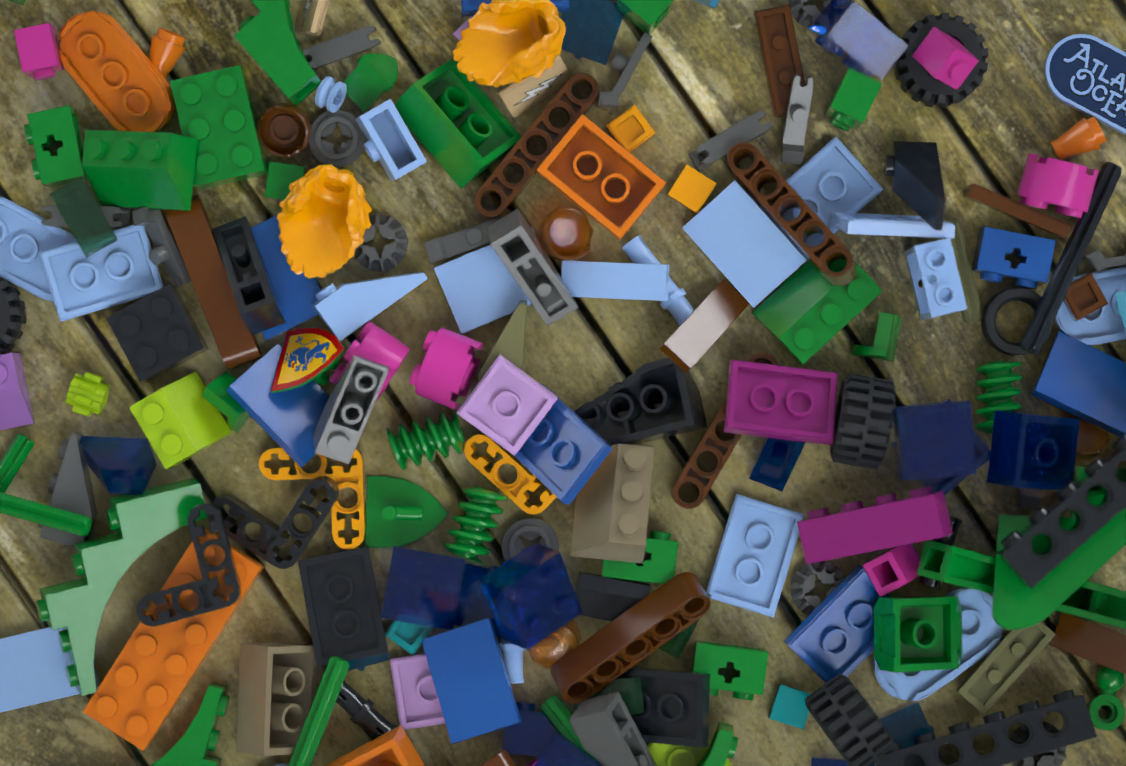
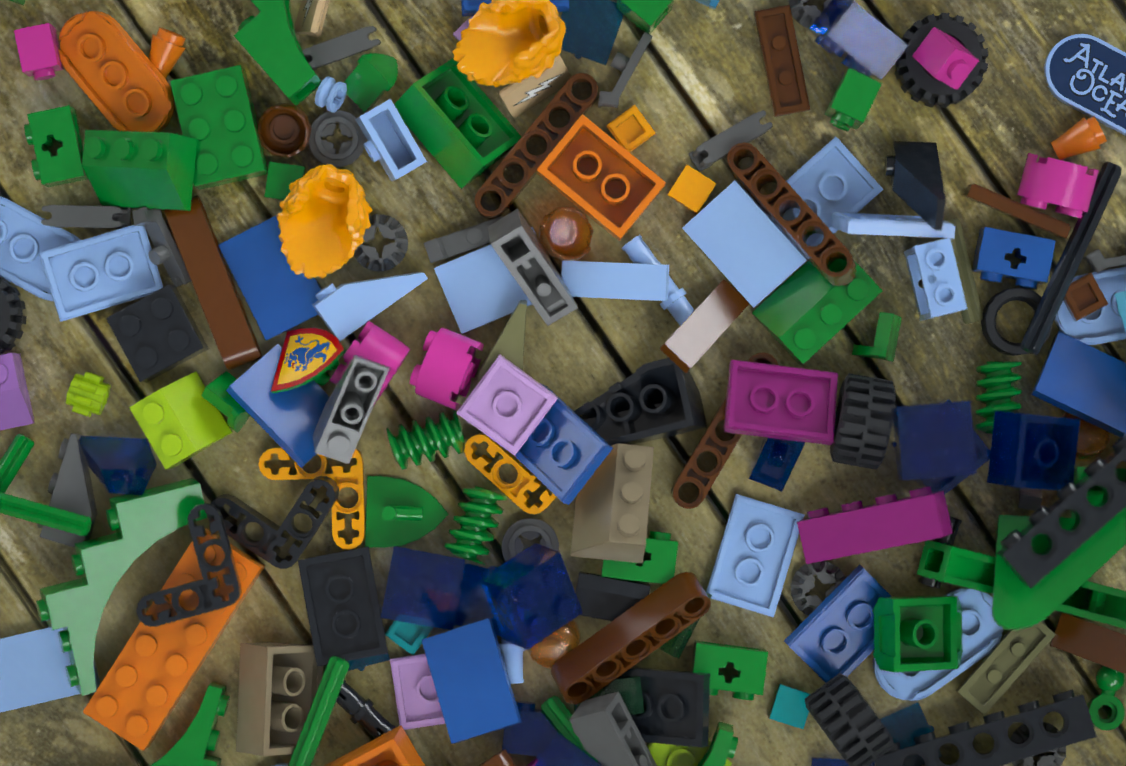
clear green tile [50,177,118,258] -> none
black slope [213,216,286,336] -> none
piece [780,74,813,165] -> none
dark pink brick [863,544,920,597] -> none

